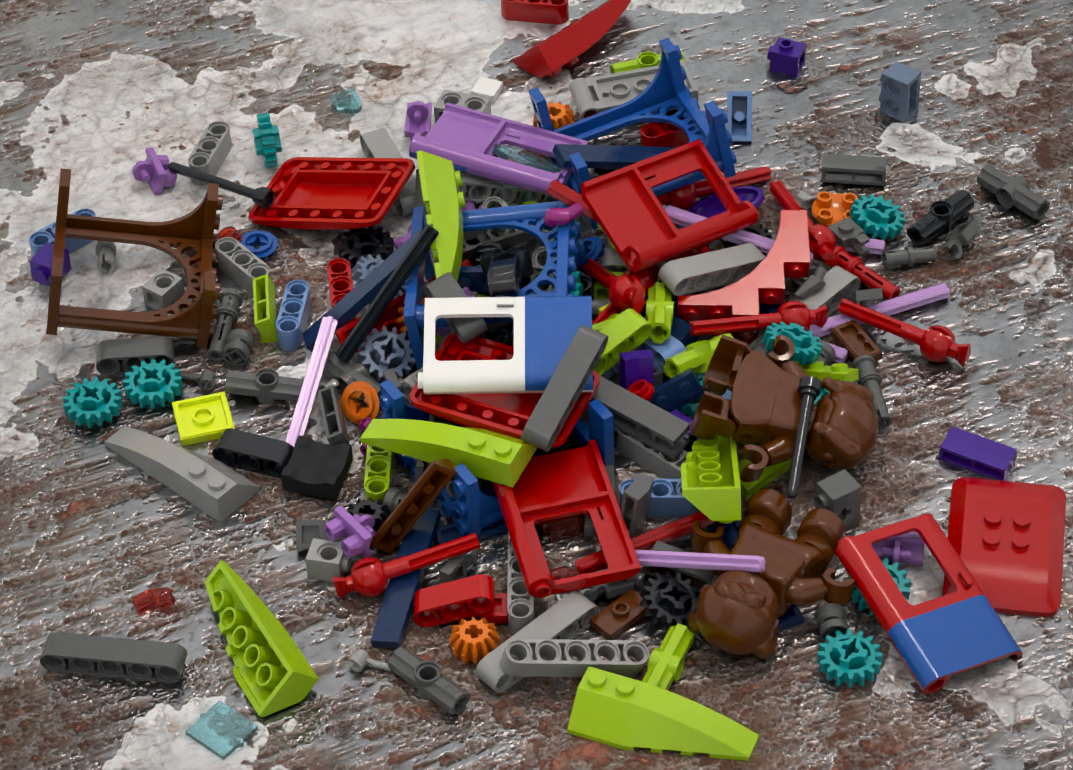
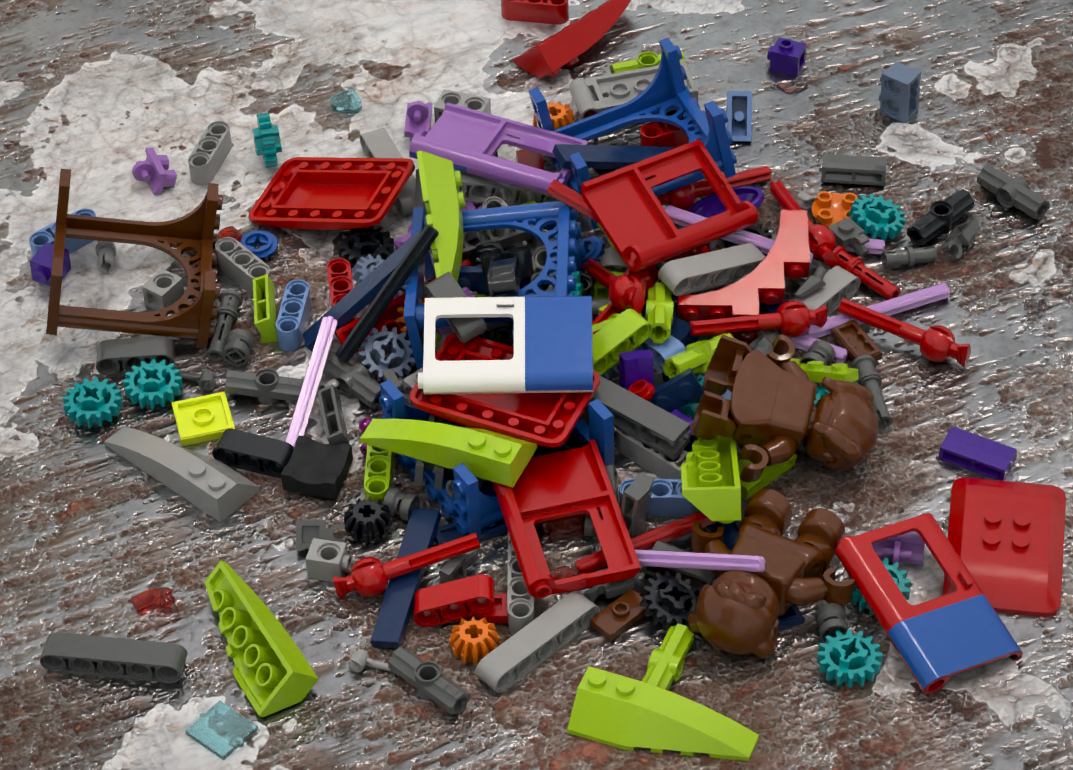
black piece [168,162,275,209] -> none
medium lavender hips [324,505,376,558] -> none
orange gear [341,381,381,424] -> none
reddish brown slope [370,459,456,554] -> none
white tile [471,77,503,103] -> none
clear light blue tile [492,144,561,173] -> none
light grey beam [500,639,649,678] -> none
dark grey beam [521,325,608,452] -> none
magenta arm [544,203,583,227] -> none
teal gear [762,321,823,365] -> none
black piece [786,376,822,499] -> none
dark grey brick [815,469,862,532] -> none
dark grey plate [851,288,883,306] -> none

